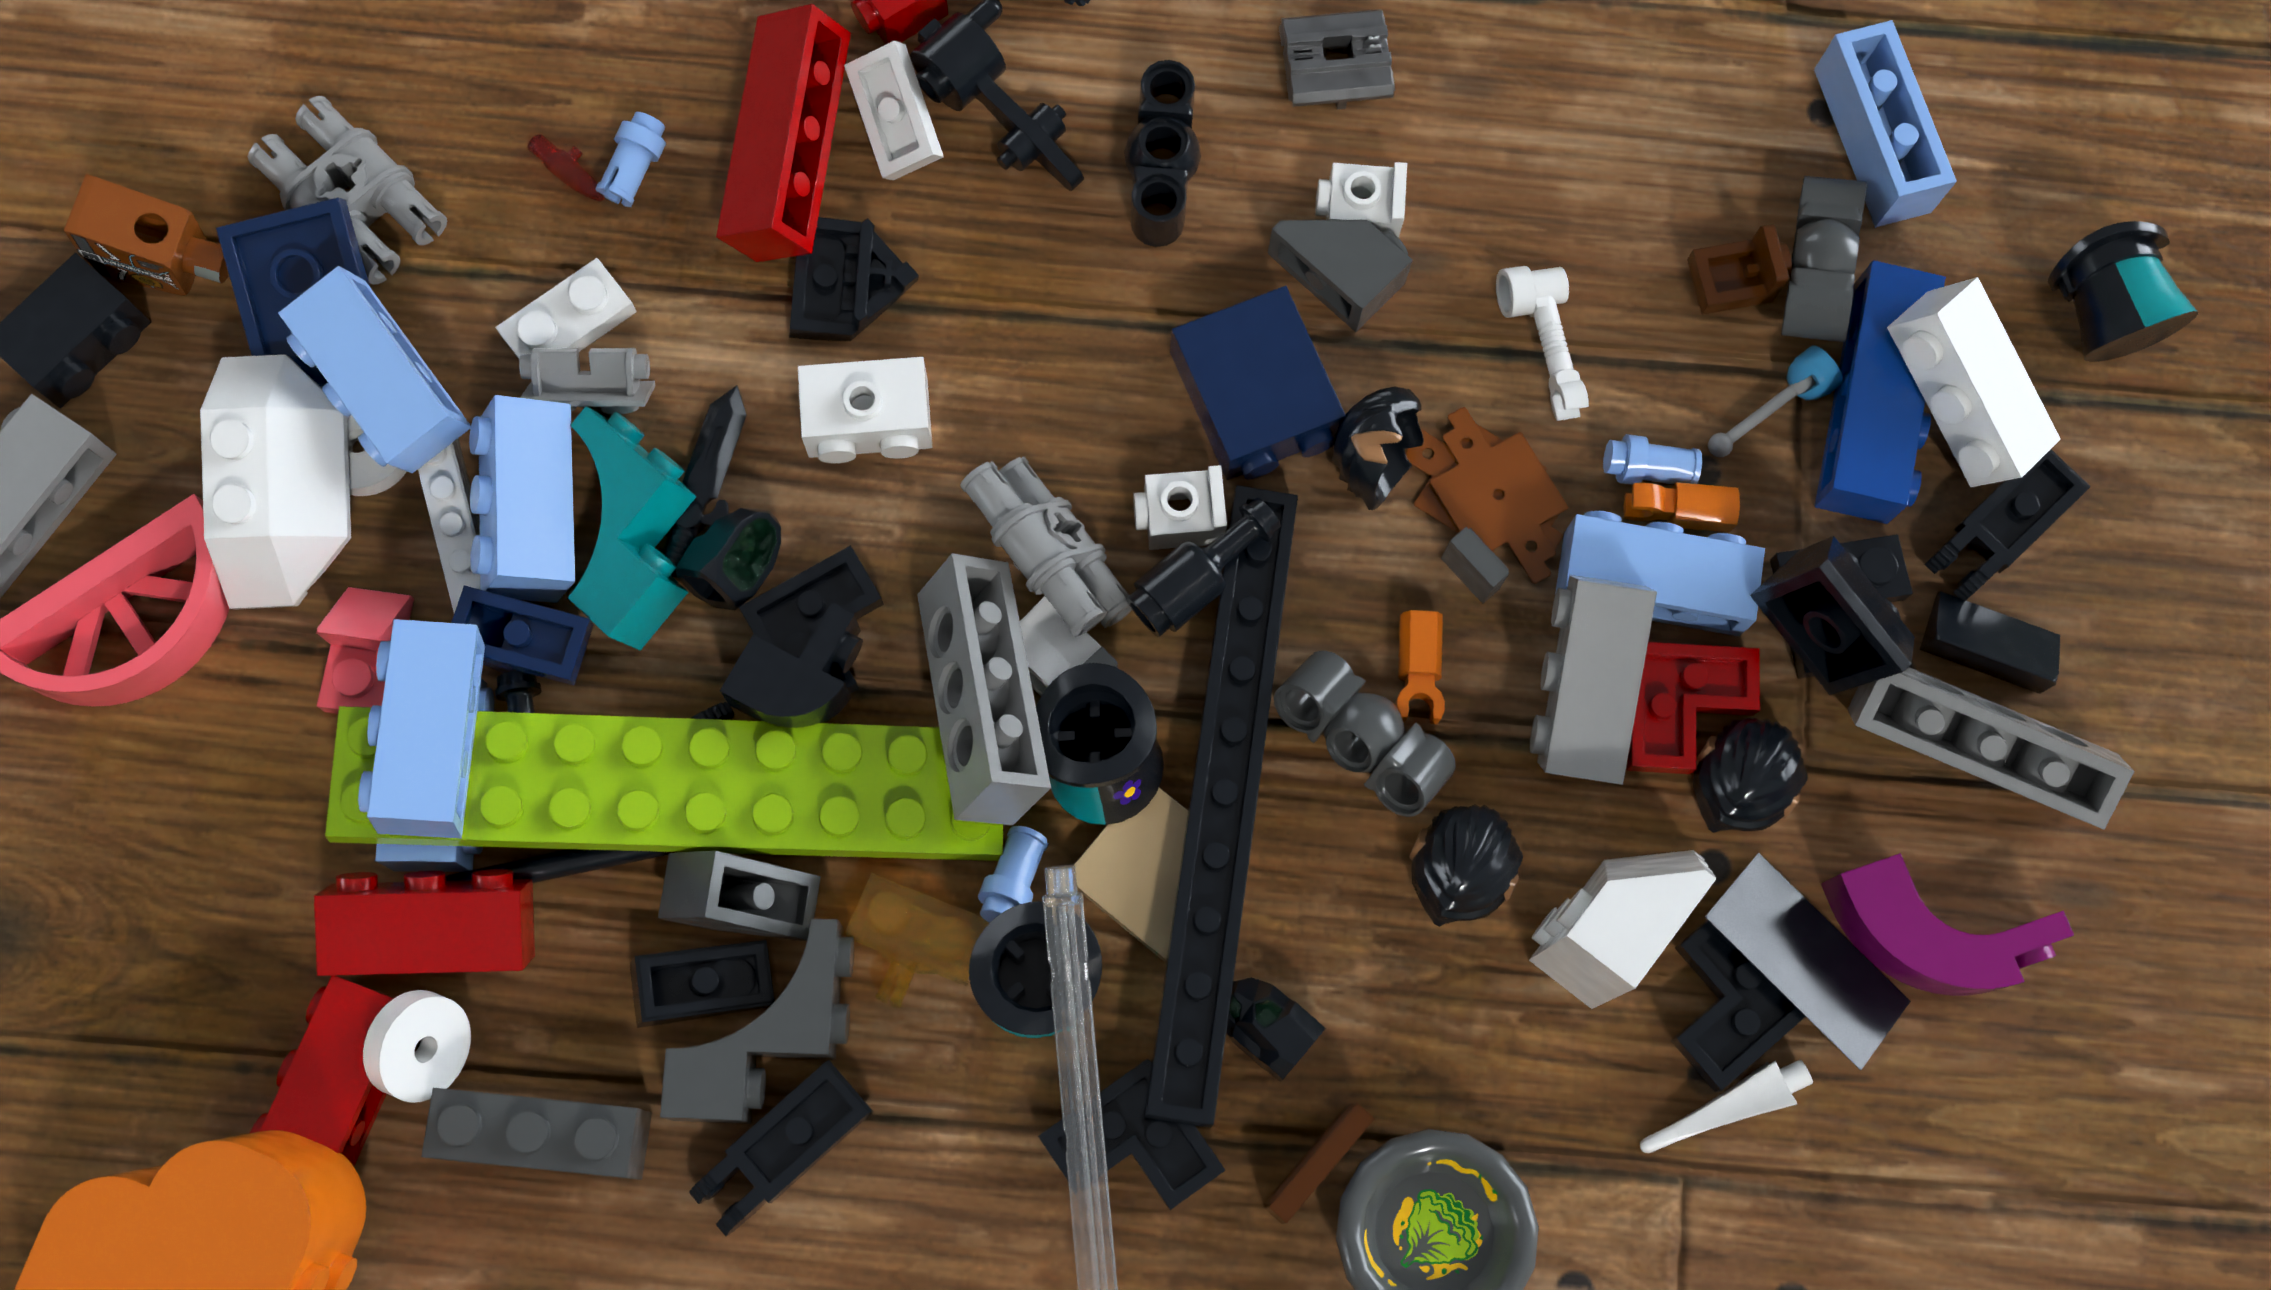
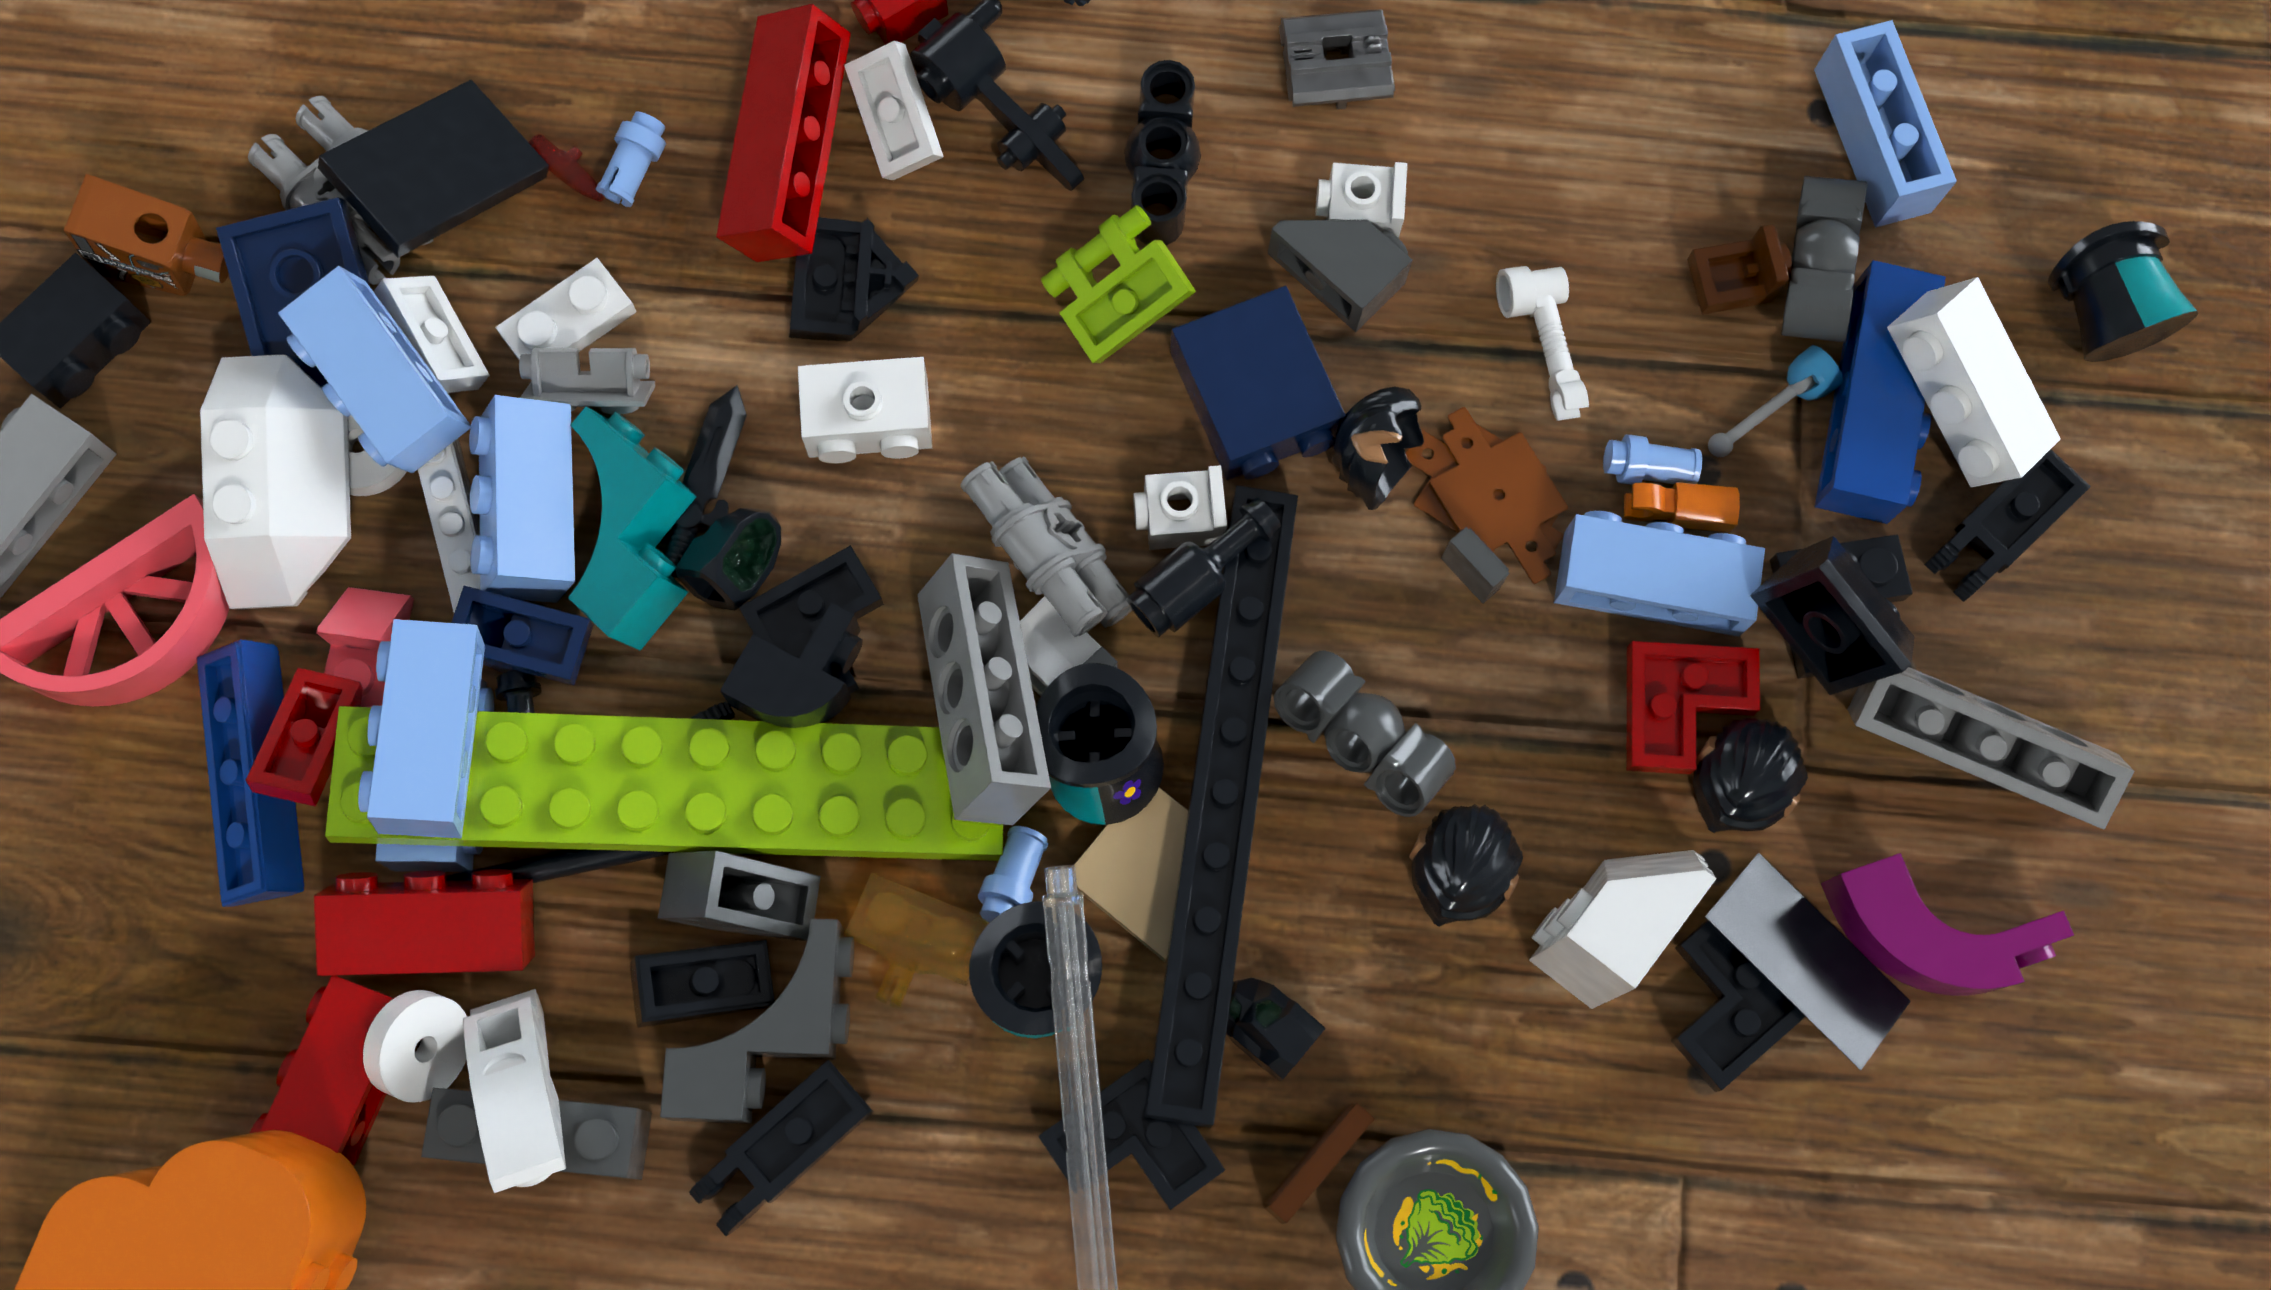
orange bar [1394,610,1445,725] -> none
light grey brick [1530,574,1657,785] -> none
white piece [1640,1060,1813,1153] -> none
black slope [1920,591,2060,694] -> none
none -> blue slope [197,639,305,907]
none -> red slope [246,668,363,807]
none -> black tile [318,80,549,258]
none -> white plate [374,276,490,393]
none -> white slope [463,989,566,1193]
none -> lime plate [1041,205,1196,363]

